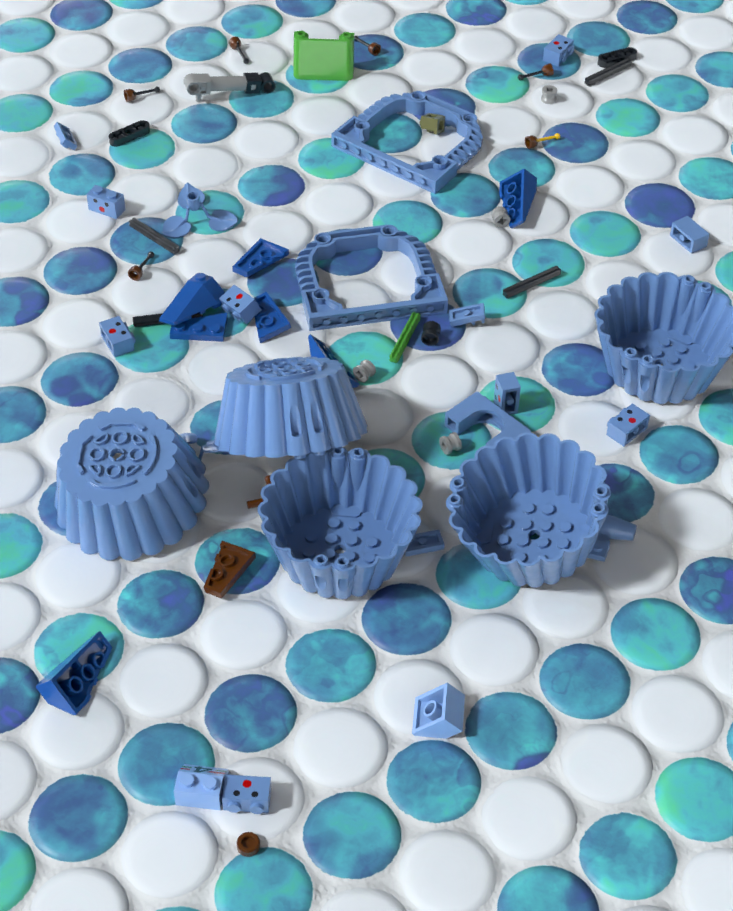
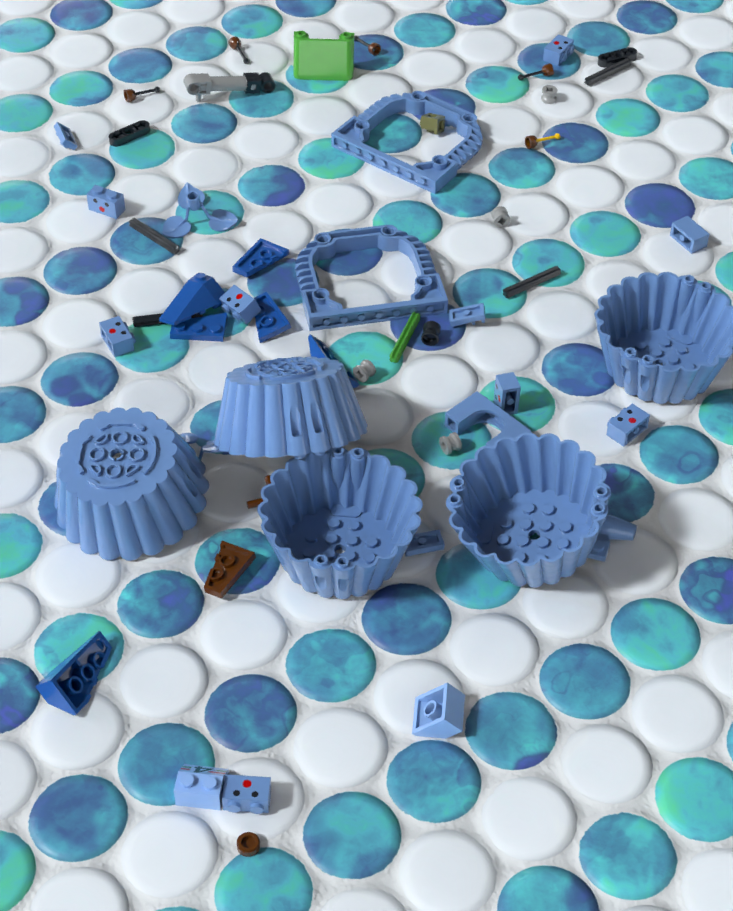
reddish brown hinge [128,251,154,281] -> none
blue wedge [499,168,537,229] -> none

